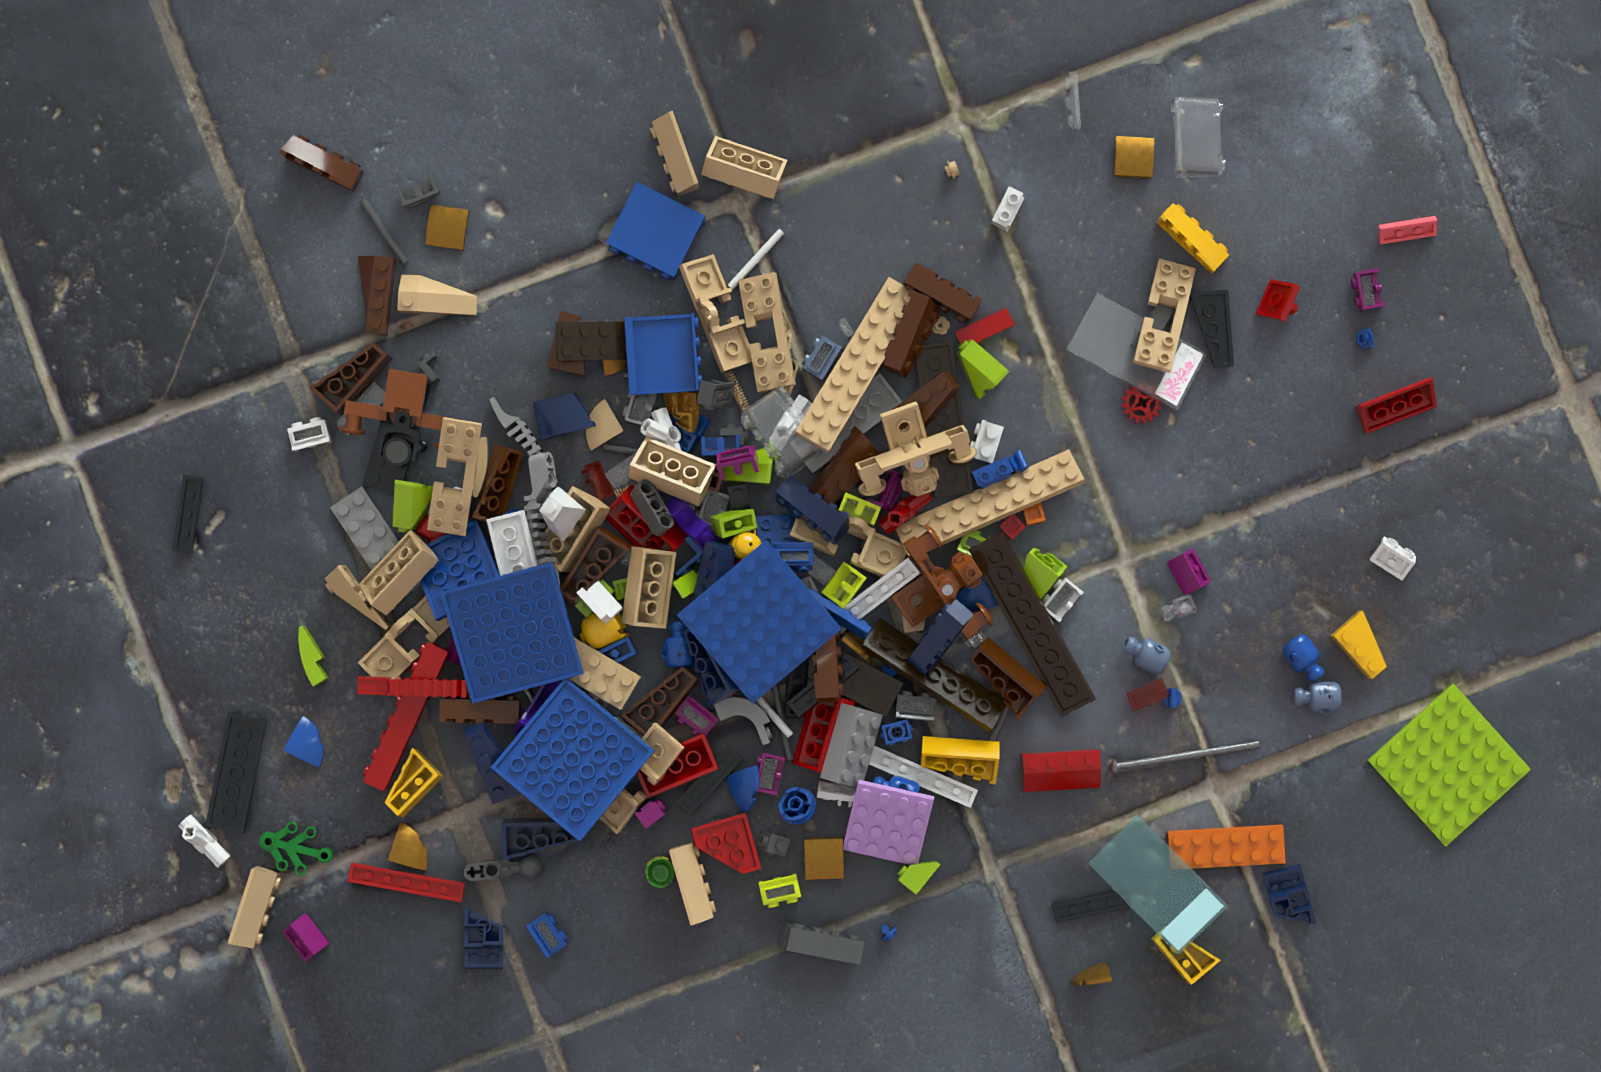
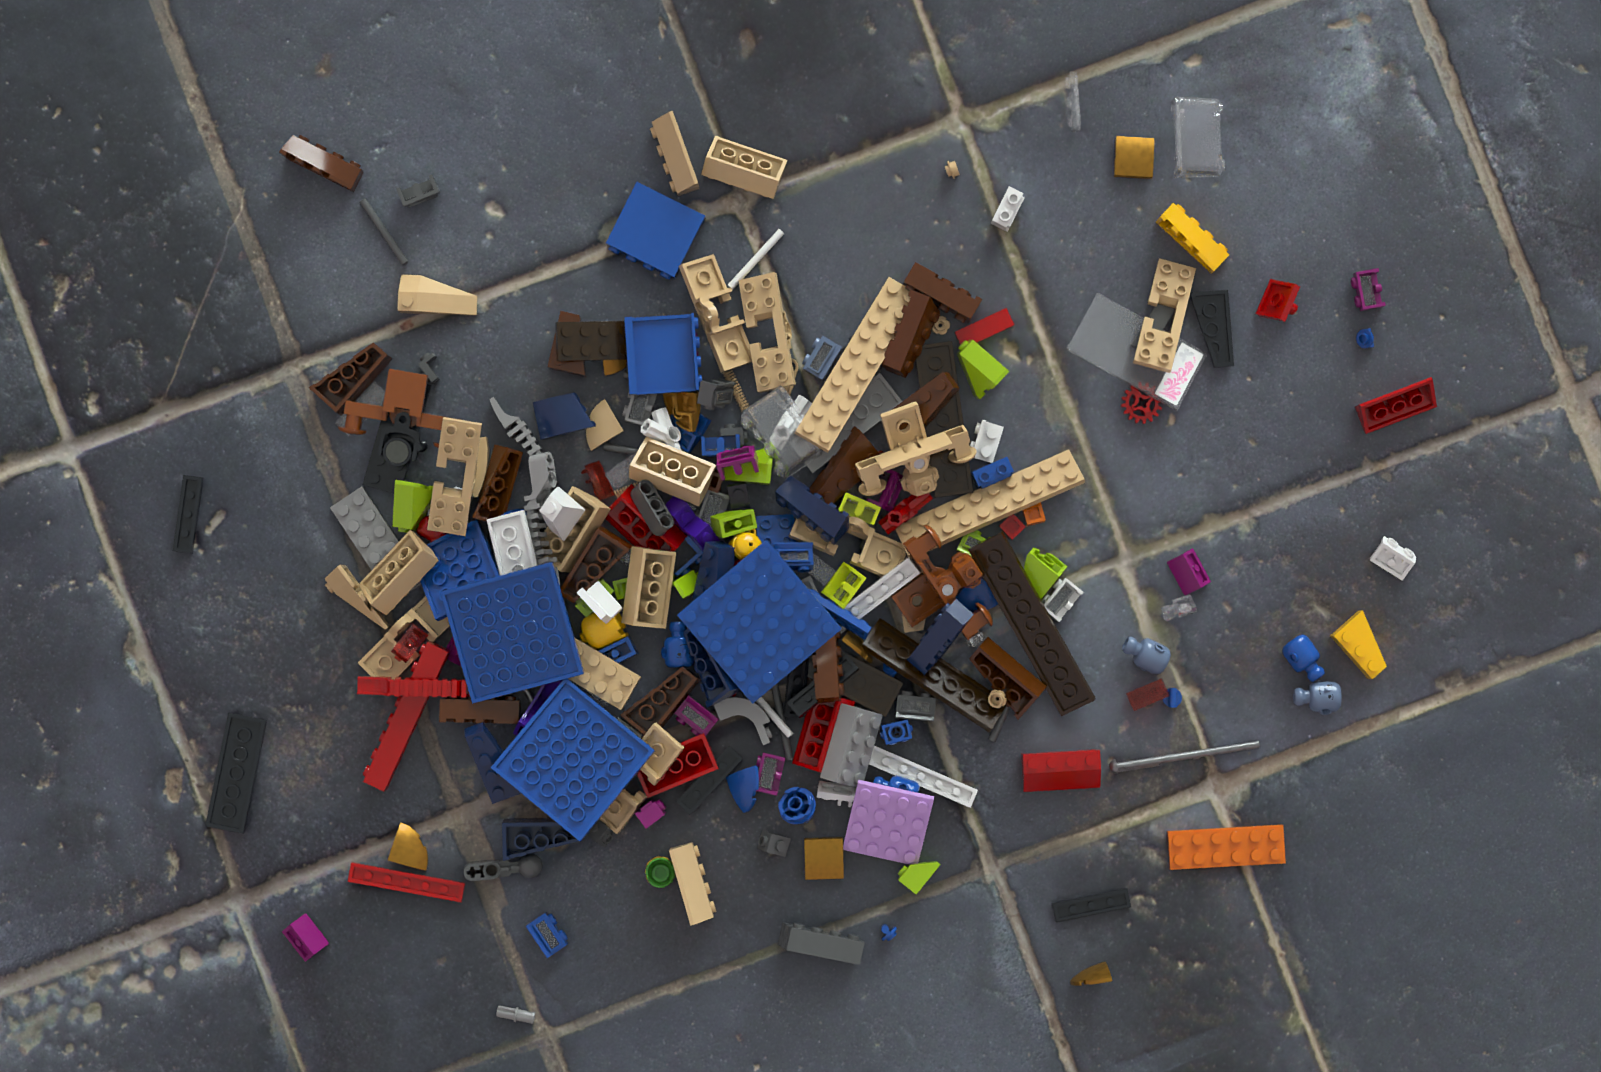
white piece [178,815,230,868] -> none
tan slope [228,866,281,948] -> none
green plant [259,822,334,876] -> none
blue brick [283,716,324,768] -> none
white window [287,417,333,452] -> none
lime slope [298,625,329,687] -> none
reddish brown wedge [358,256,396,336] -> none
yellow wedge [385,748,444,818] -> none
pearl gold slope [425,204,469,250] -> none
dark blue slope [464,908,503,969] -> none
red plate [690,813,761,874] -> none
neon yellow window [758,873,801,908] -> none
clear tile [838,317,854,338] -> none
yellow wedge [921,736,999,785] -> none
blue plate [1009,450,1028,473] -> none
clear light blue piece [1088,815,1228,955] -> none
yellow wedge [1151,926,1221,985] -> none
dark blue slope [1262,864,1316,924] -> none
lime plate [1367,683,1531,847] -> none
coral plate [1378,216,1437,245] -> none
none -> clear red plate [391,624,428,663]
none -> light grey axle [496,1006,536,1024]
none -> tan plate [988,690,1007,708]

